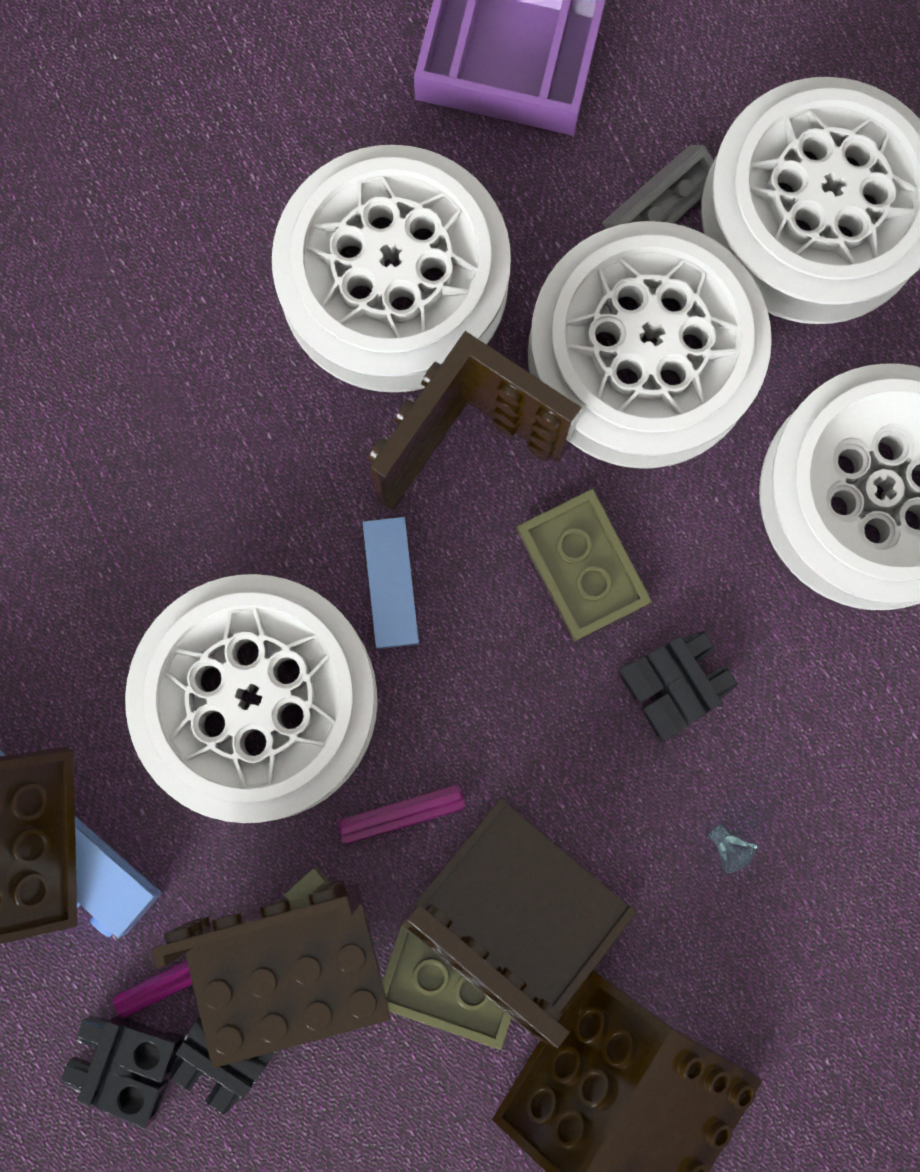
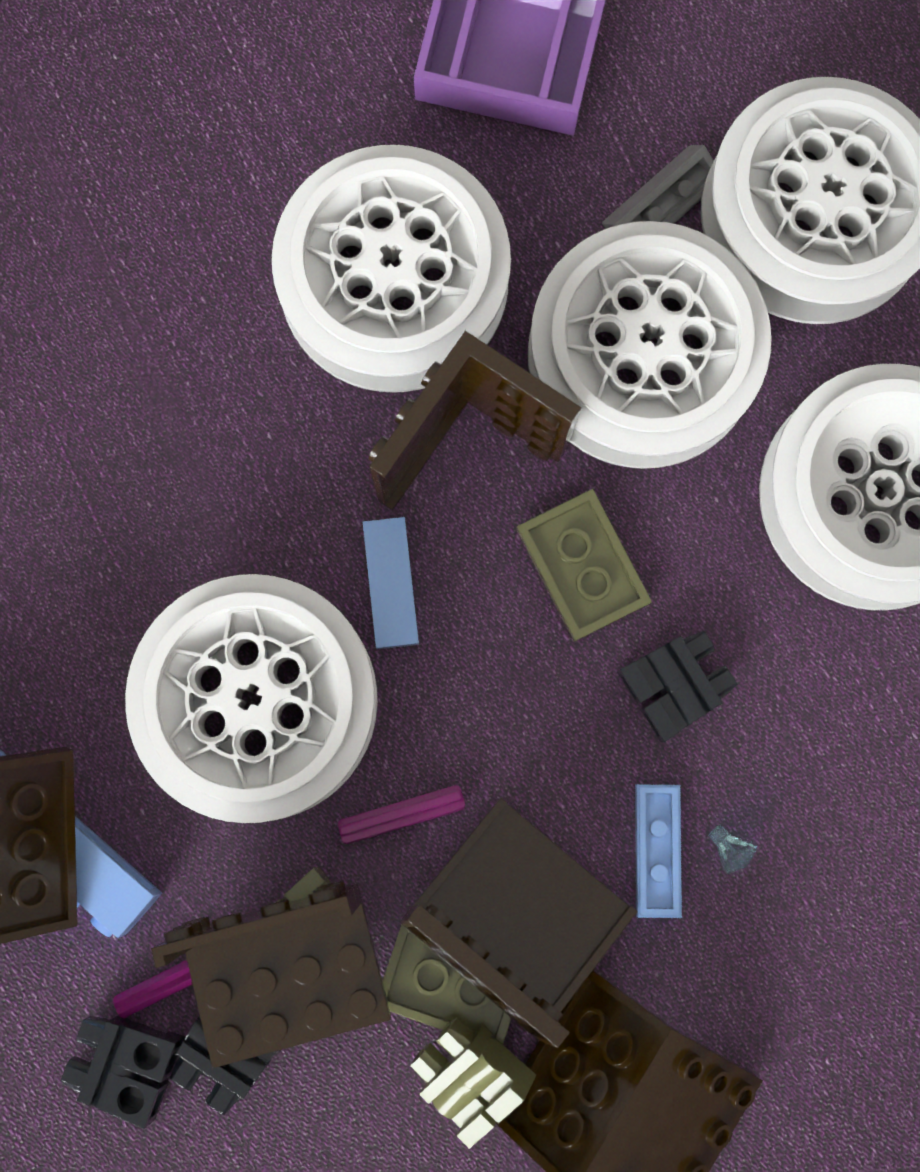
none -> hips [410,1018,536,1149]
none -> light blue tile [635,784,682,918]

